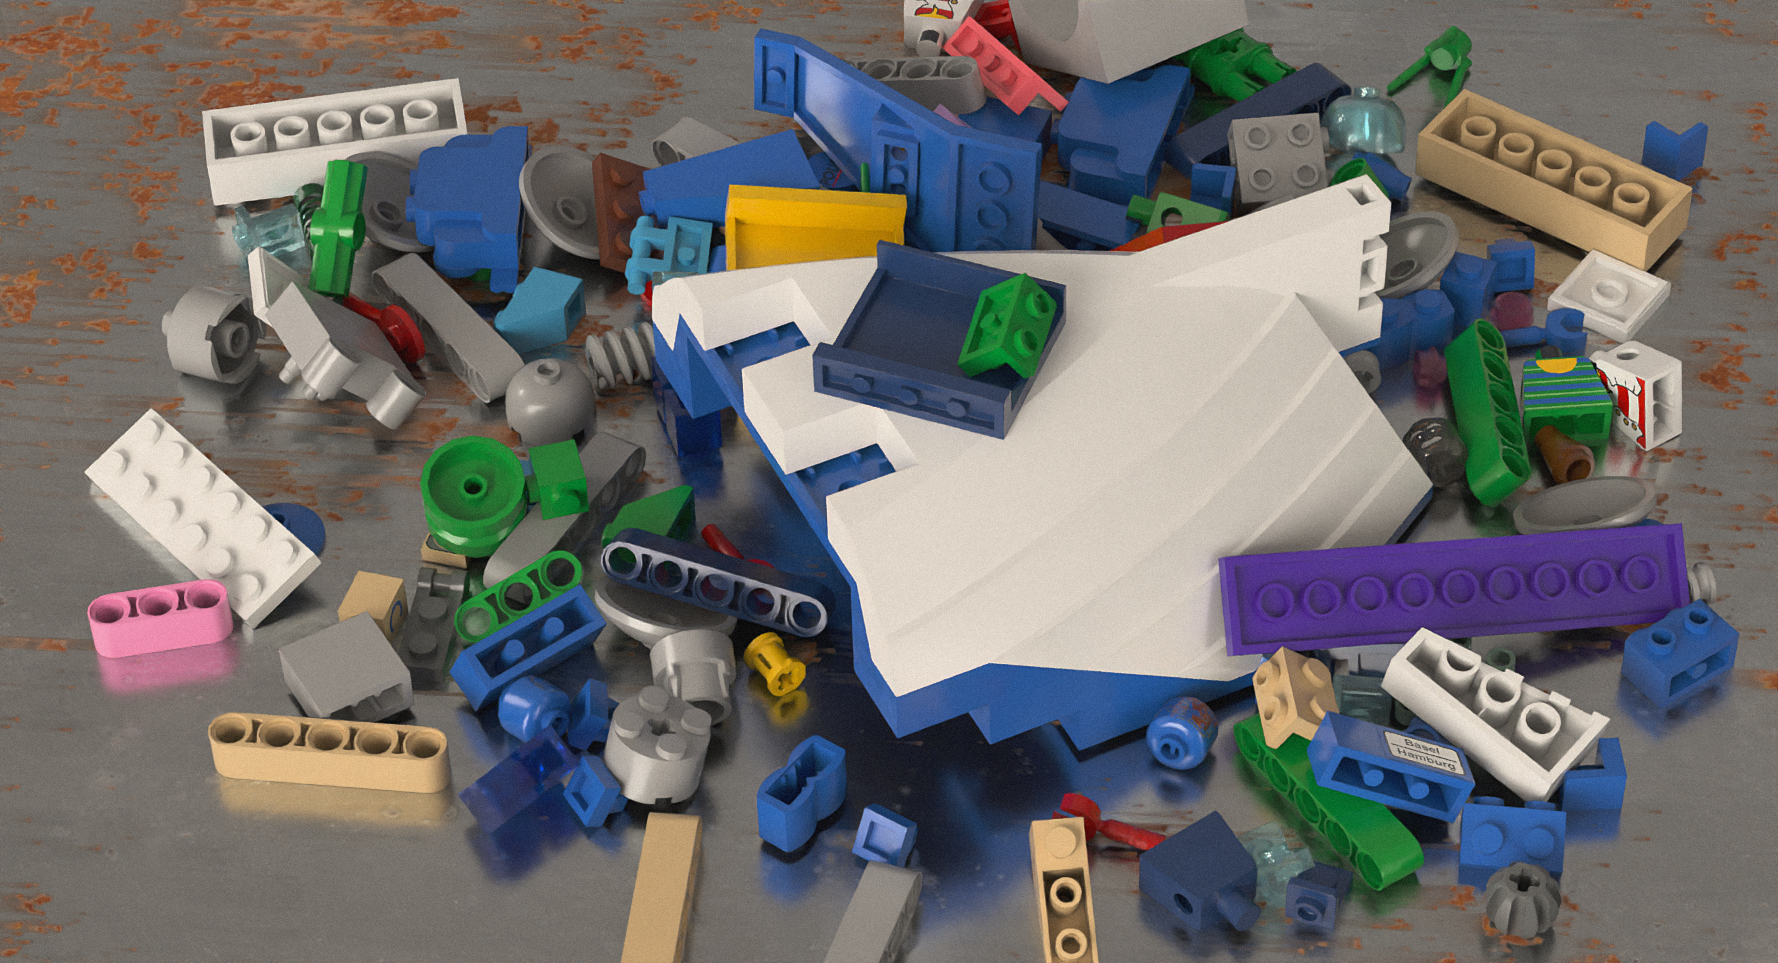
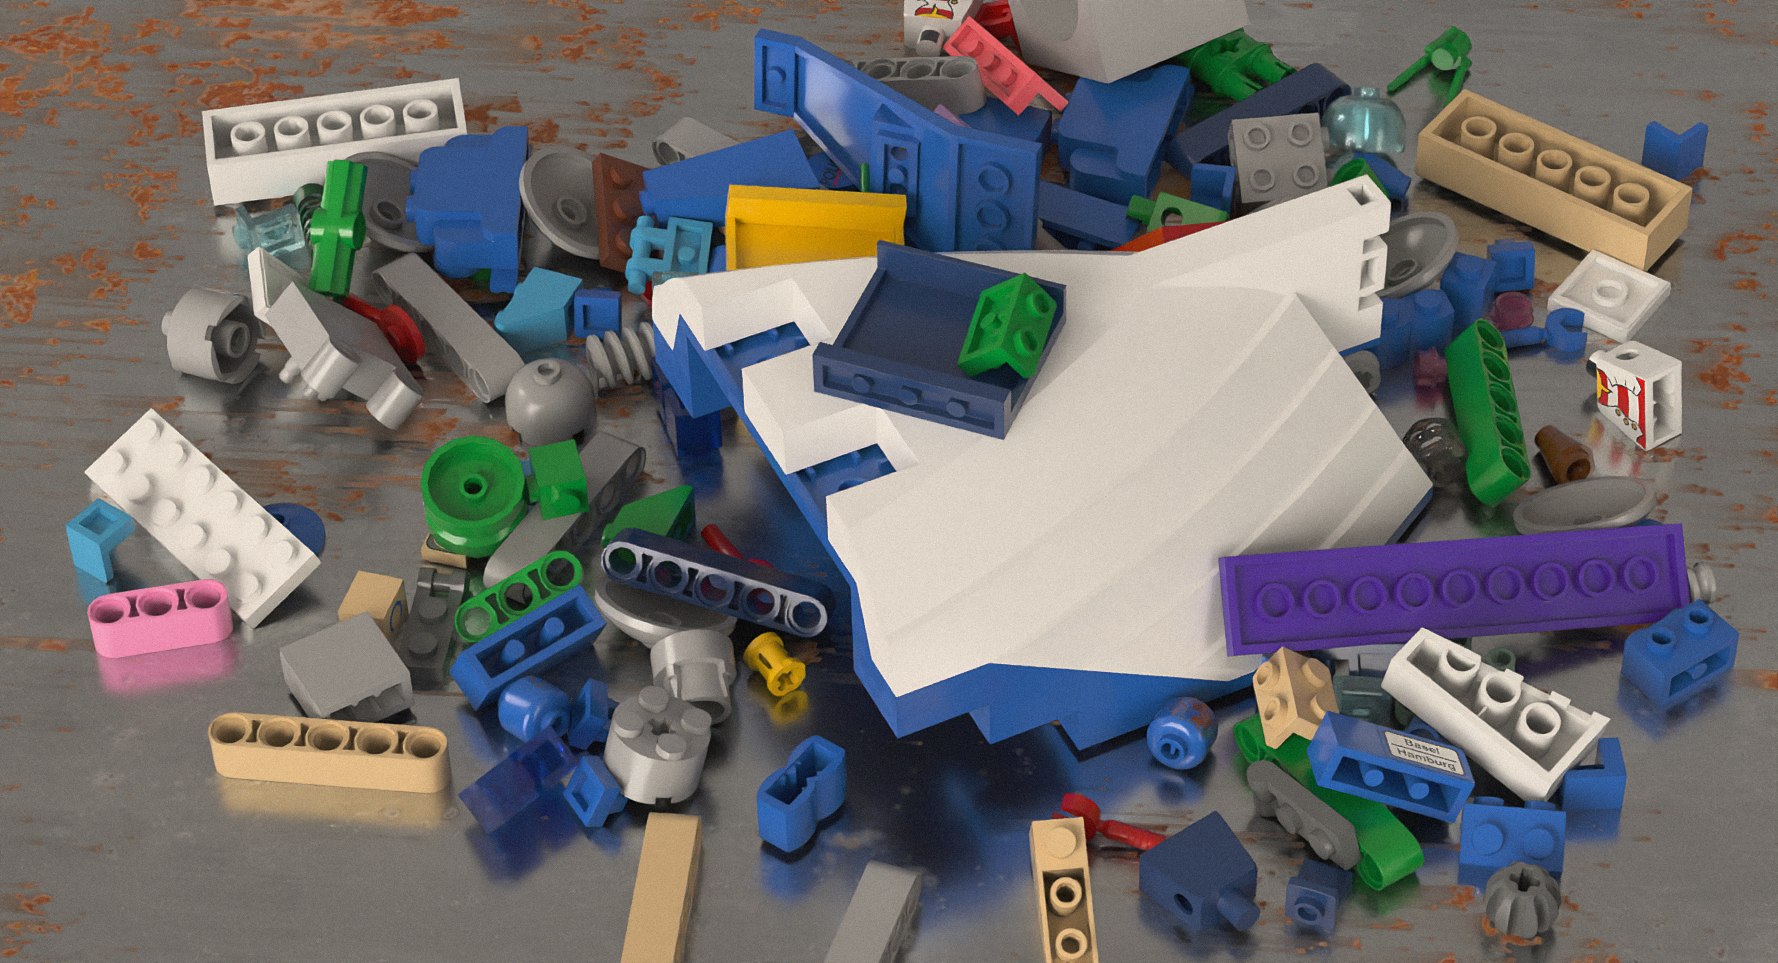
tile [852,803,919,868] -> none
clear light blue bracket [1237,821,1315,887] -> none
green torso [1520,346,1613,444] -> none
none -> dark azure panel [65,498,135,583]
none -> blue tile [574,287,622,339]
none -> dark grey plate [1246,760,1362,871]

